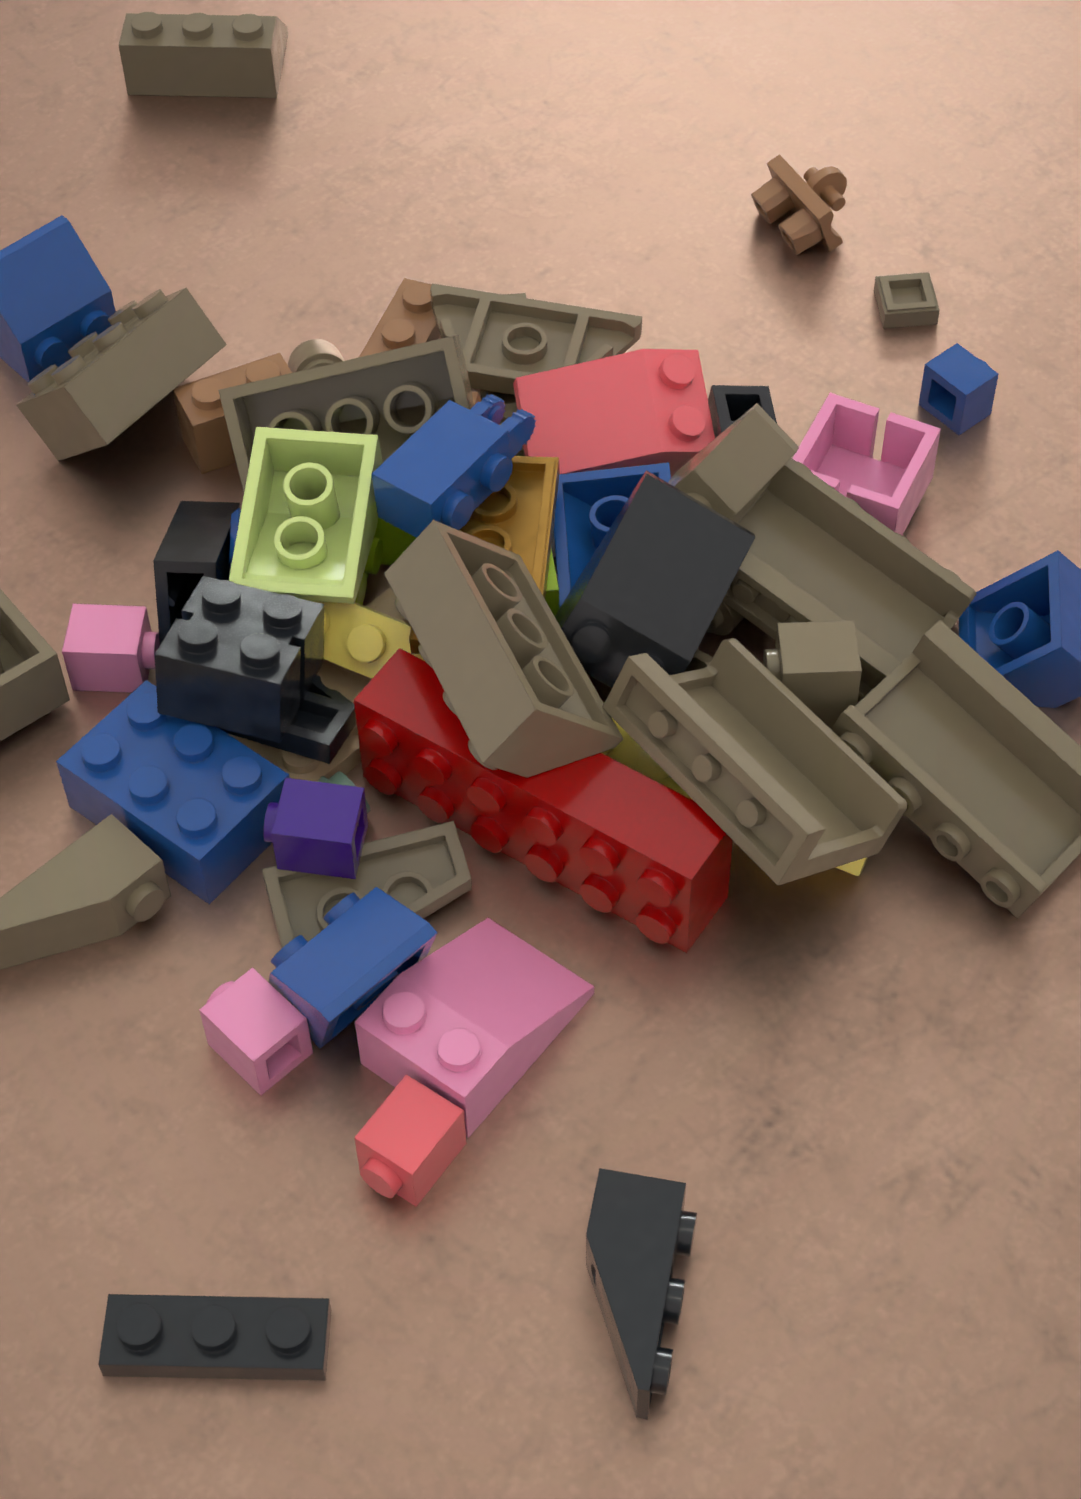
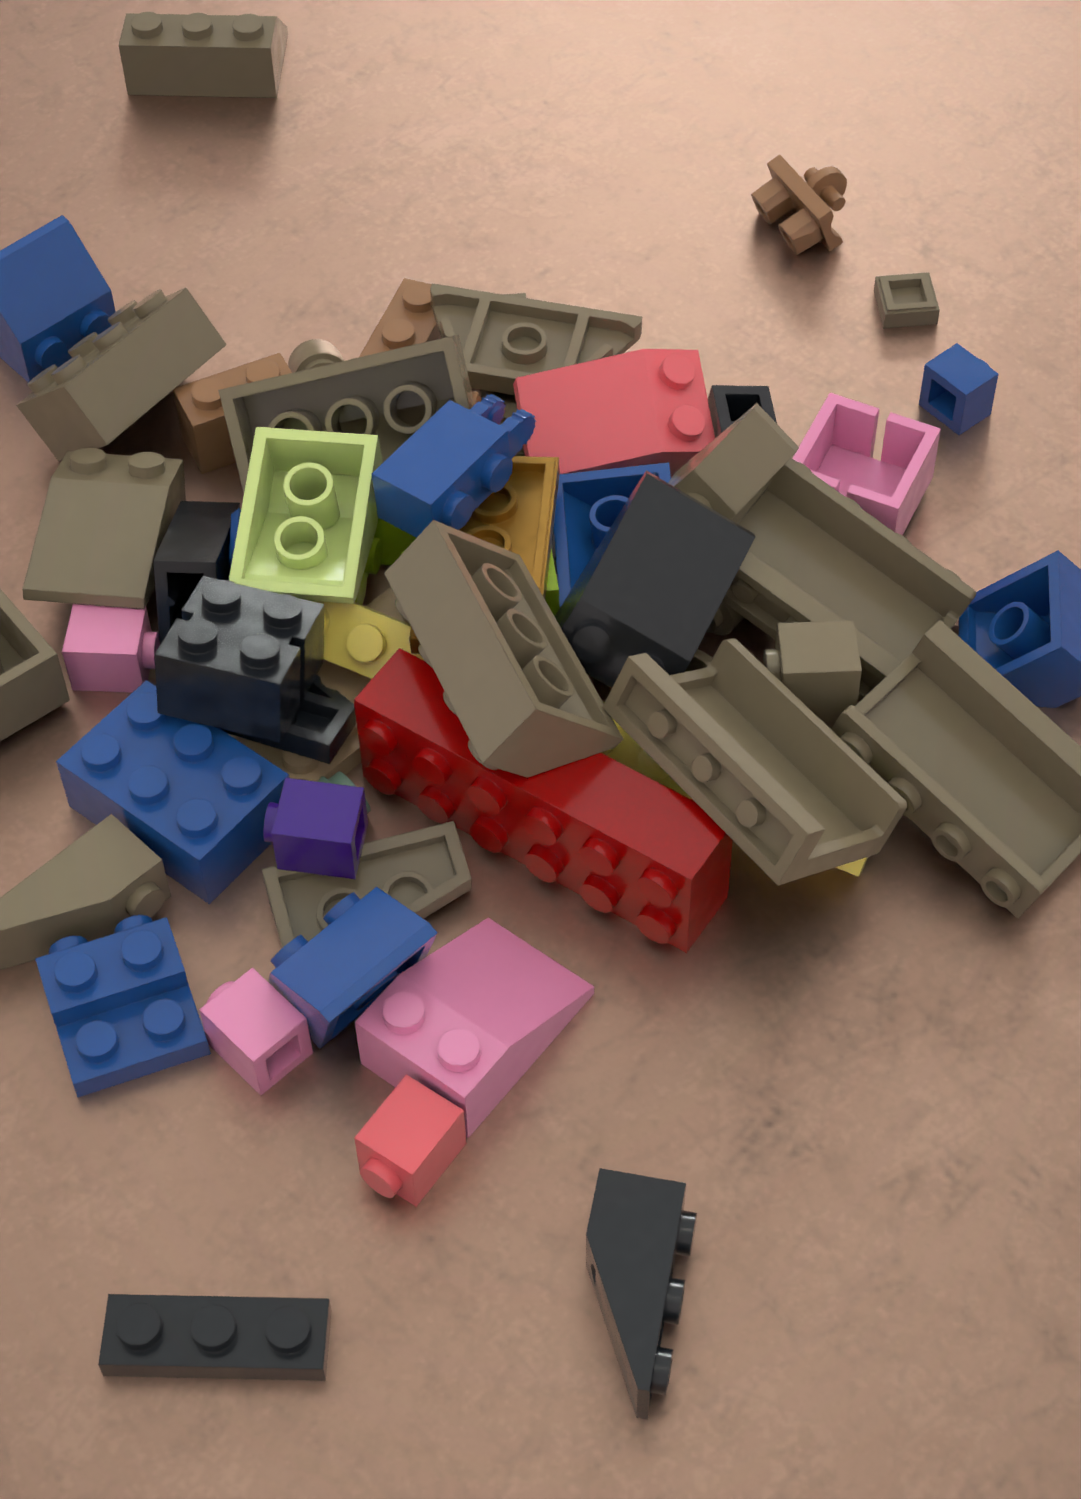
none -> dark tan slope [22,448,186,609]
none -> blue plate [35,915,211,1098]

